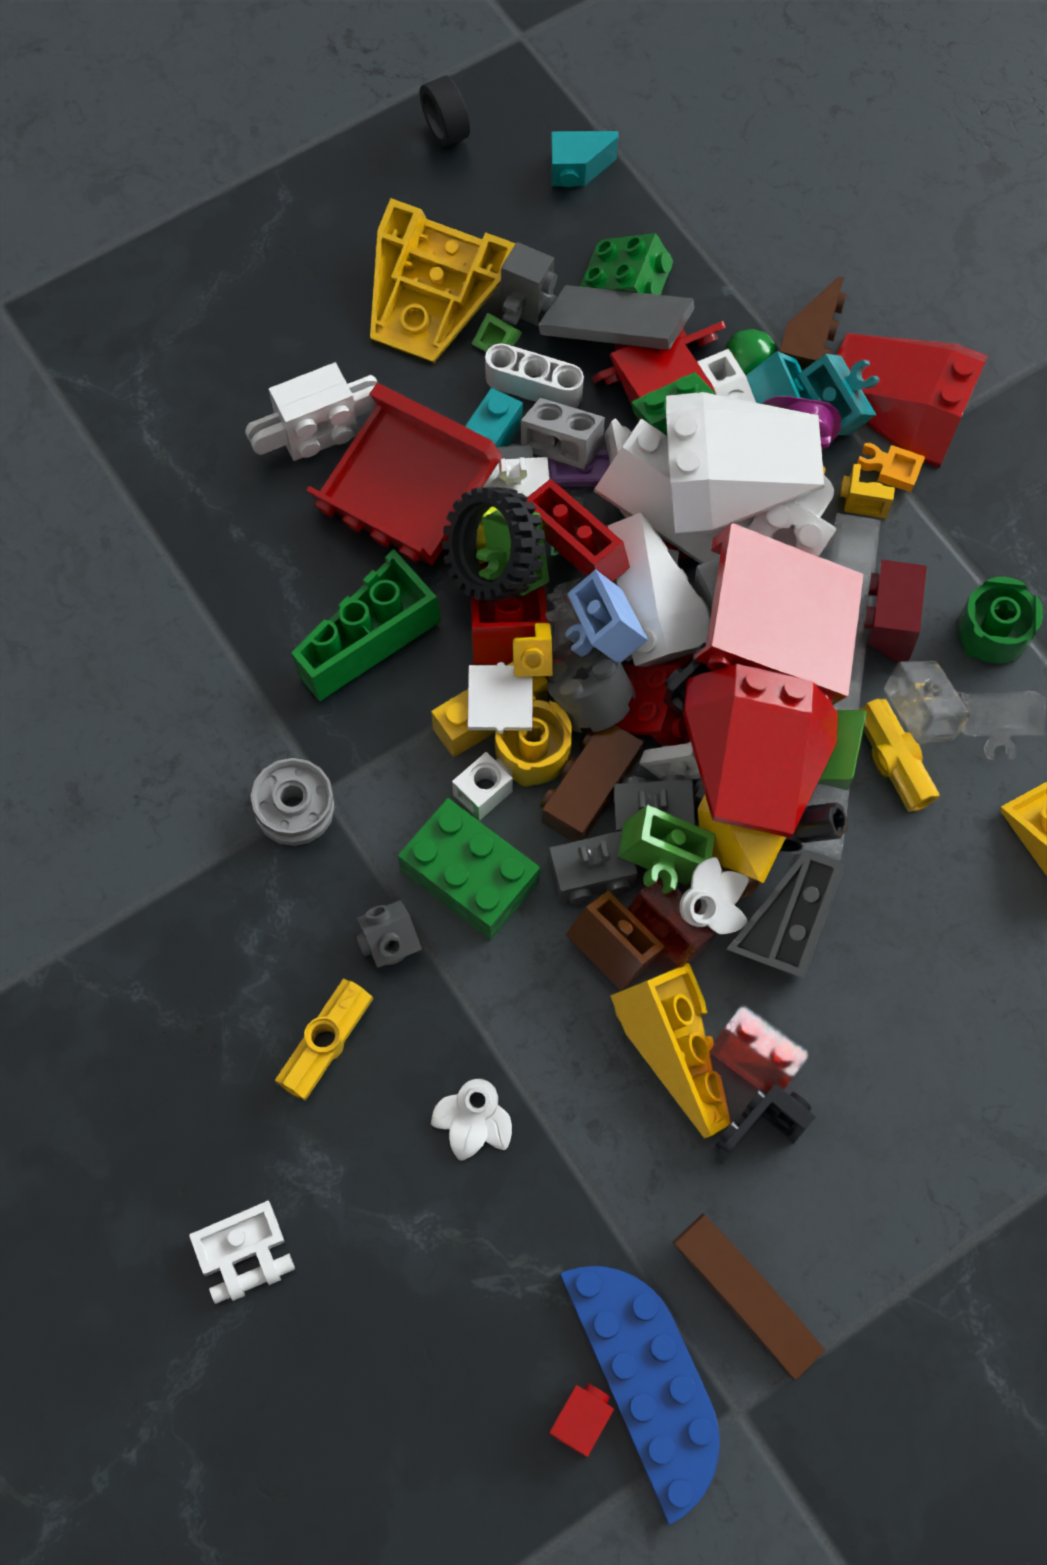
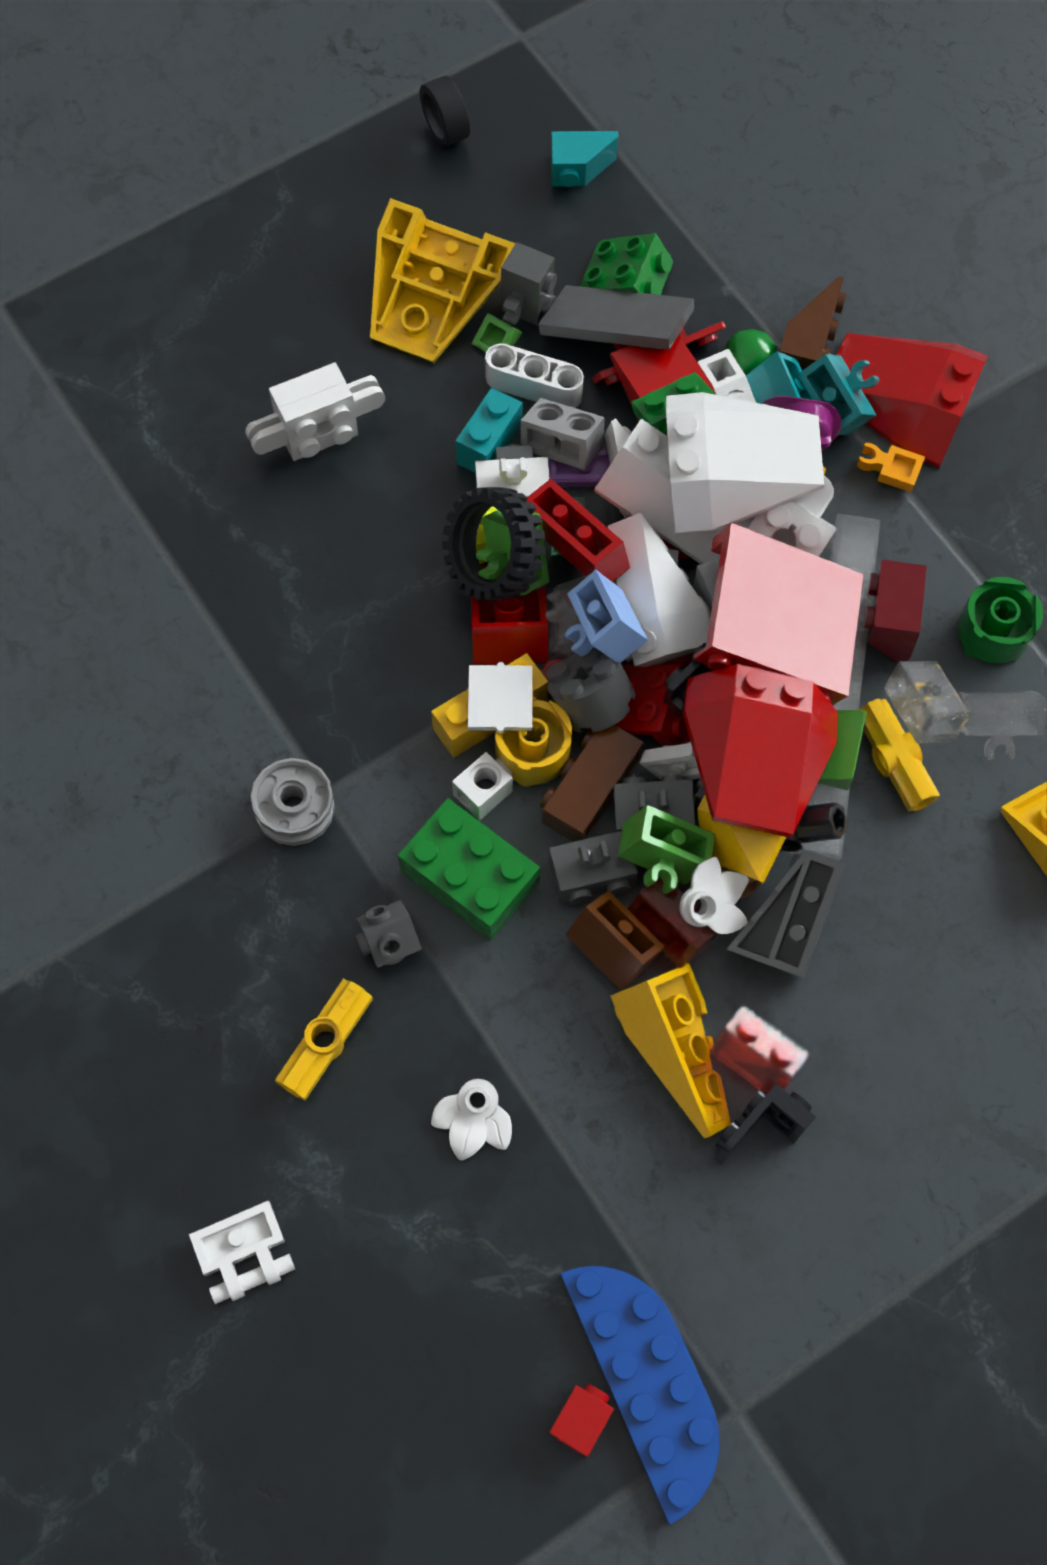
green wedge [291,549,441,702] -> none
red panel [306,383,503,566] -> none
yellow bracket [513,623,553,677] -> none
reddish brown slope [672,1214,825,1381] -> none
yellow bracket [839,464,895,519] -> none

